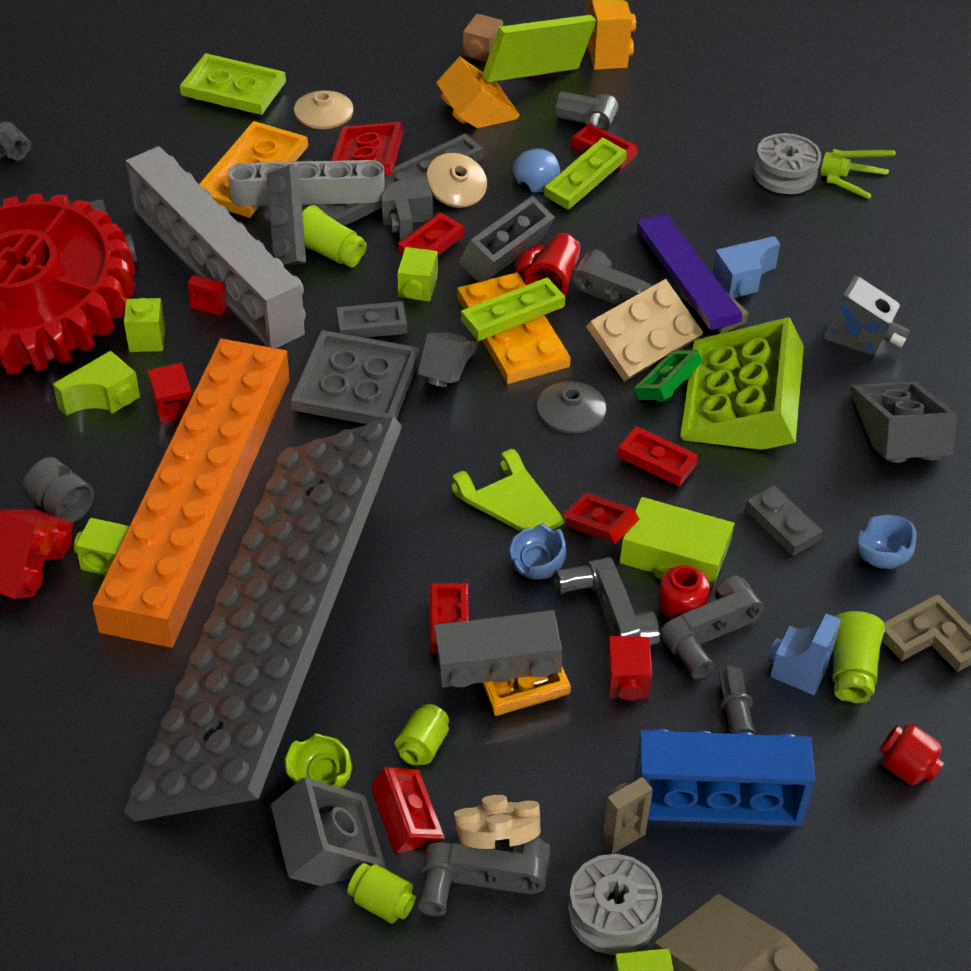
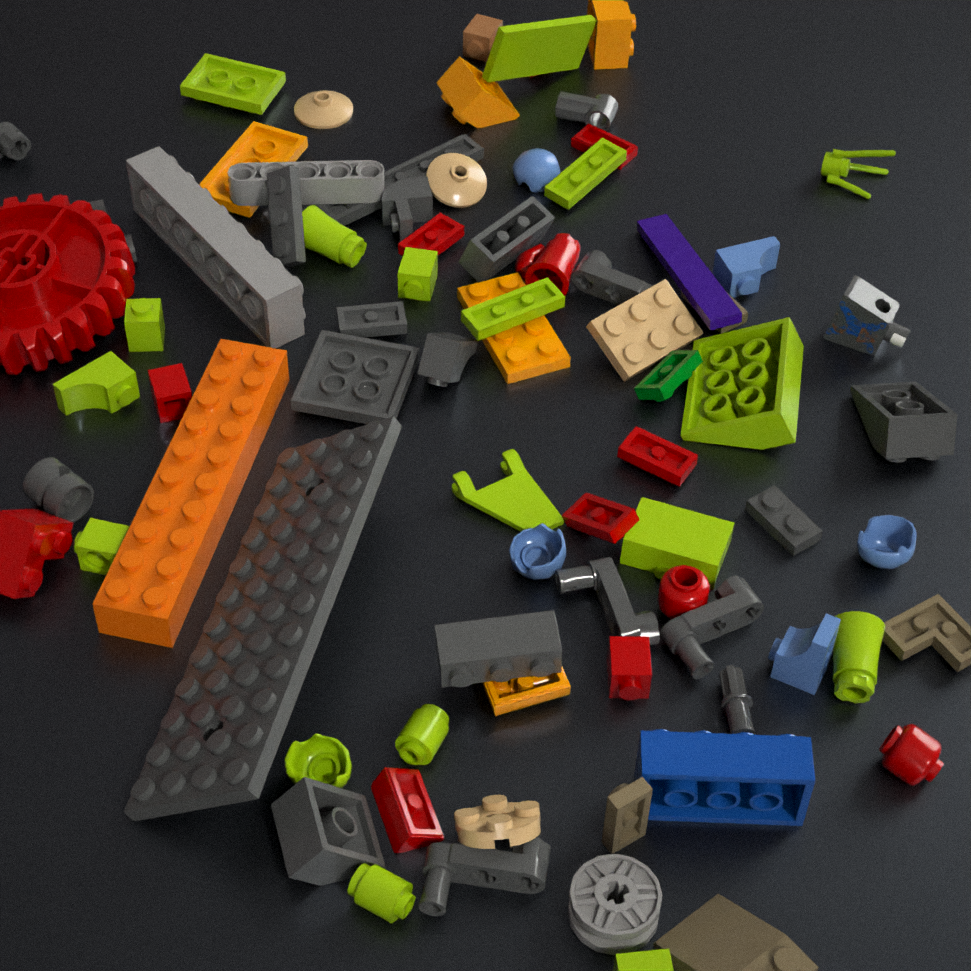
red tile [187,275,226,316] -> none
red plate [331,121,403,177] -> none
red plate [430,583,469,654] -> none
dark grey dish [537,381,606,434] -> none
light grey wheel [753,133,821,194] -> none

